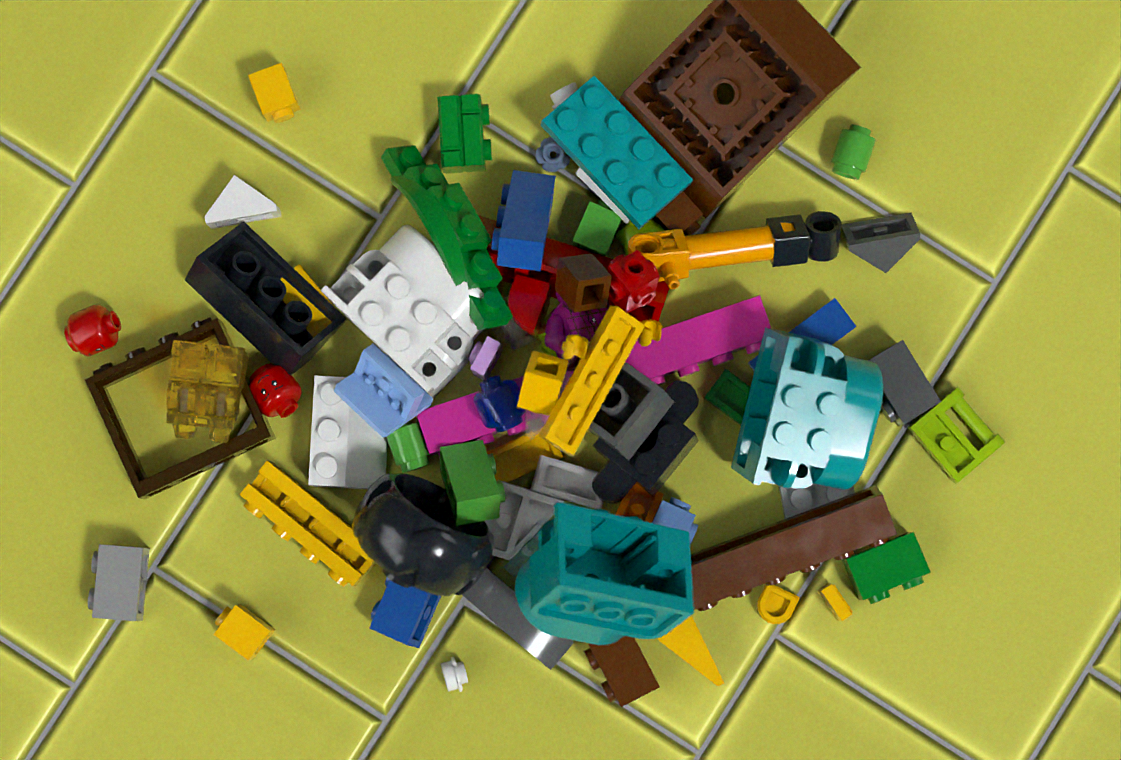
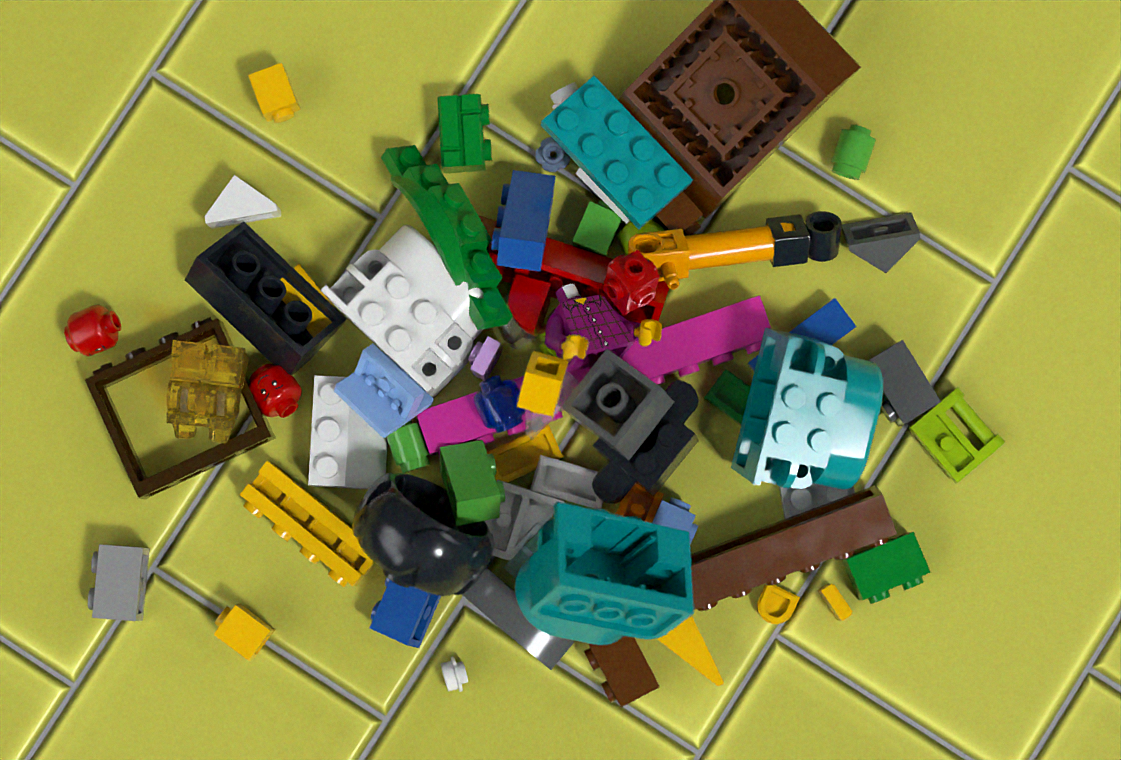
yellow plate [538,306,645,456] -> none
reddish brown brick [554,253,612,313] -> none

